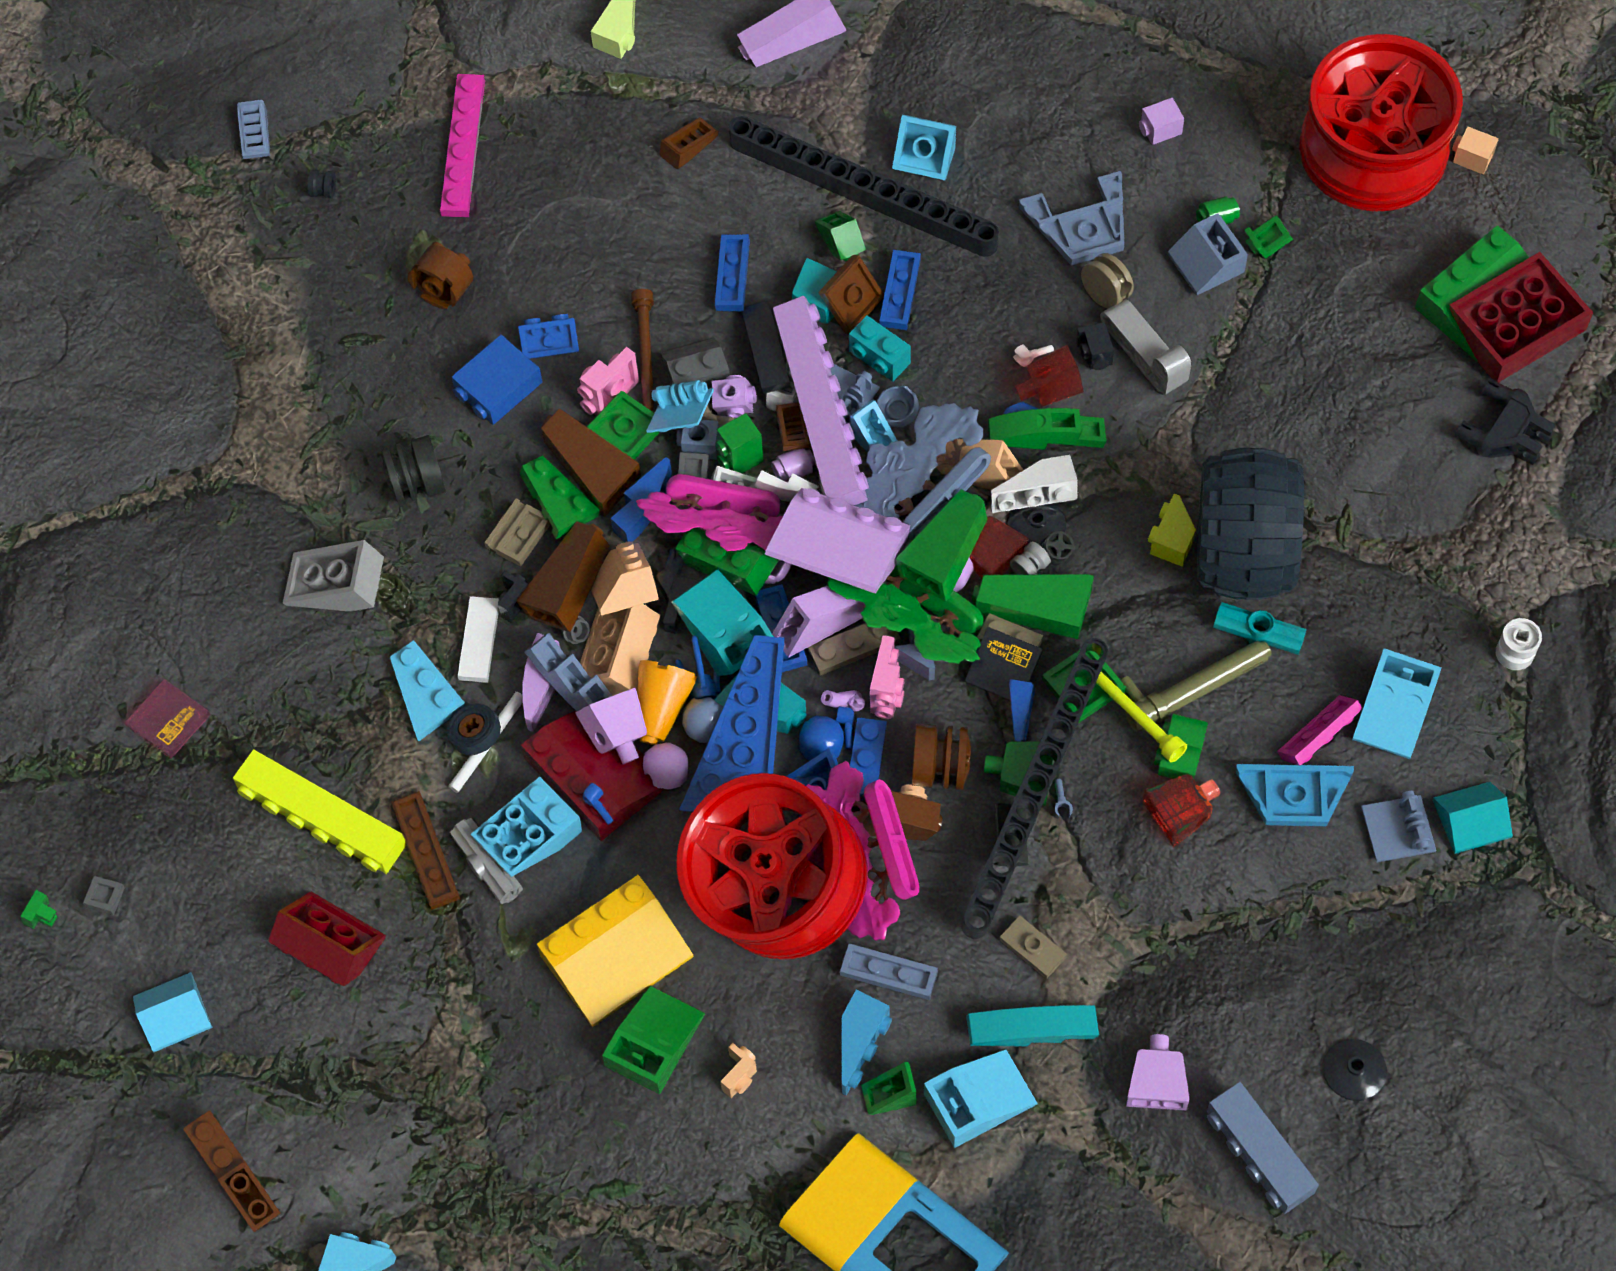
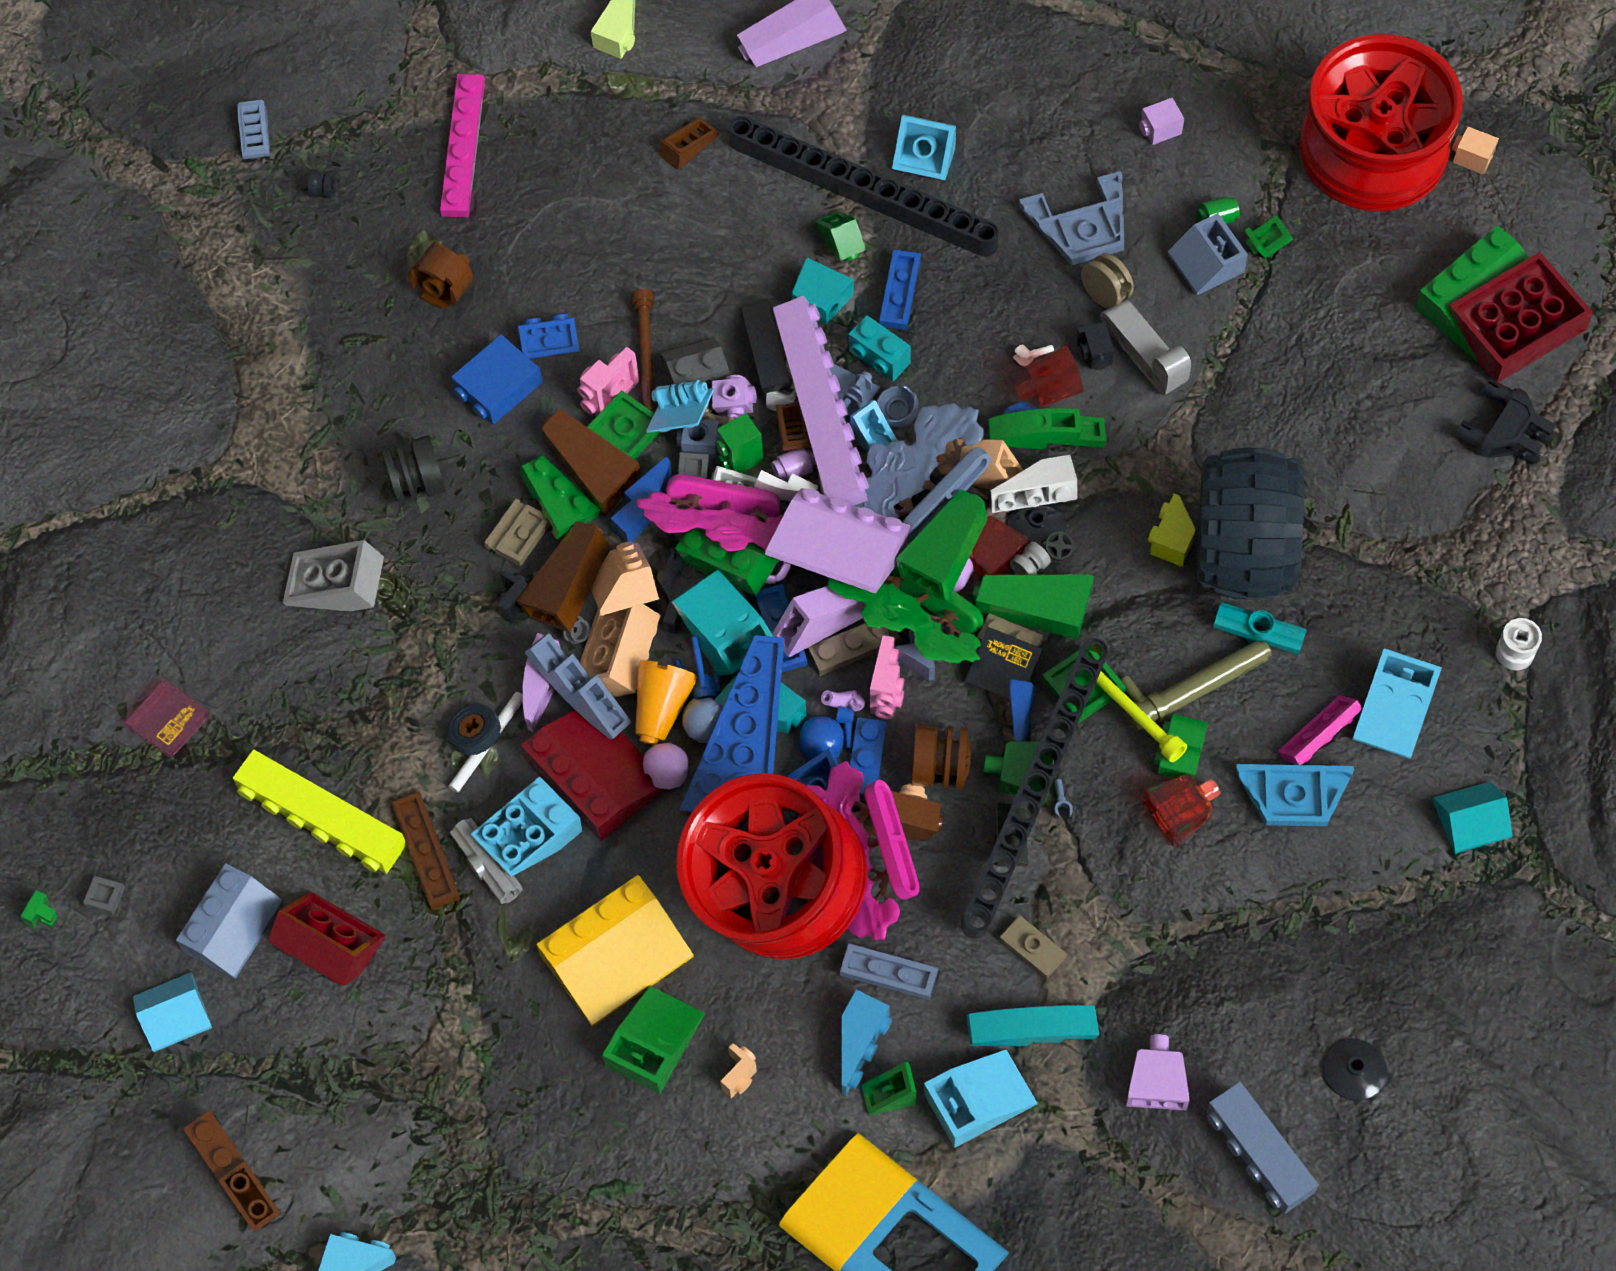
medium azure wing [390,640,466,742] -> none
white tile [458,596,499,682] -> none
lavender torso [575,688,647,764] -> none
blue hand [583,783,614,825] -> none
blue plate [715,234,750,311] -> none
reddish brown tile [818,254,884,334] -> none
sand blue hinge [1361,791,1437,862] -> none
none -> sand blue slope [176,863,284,979]

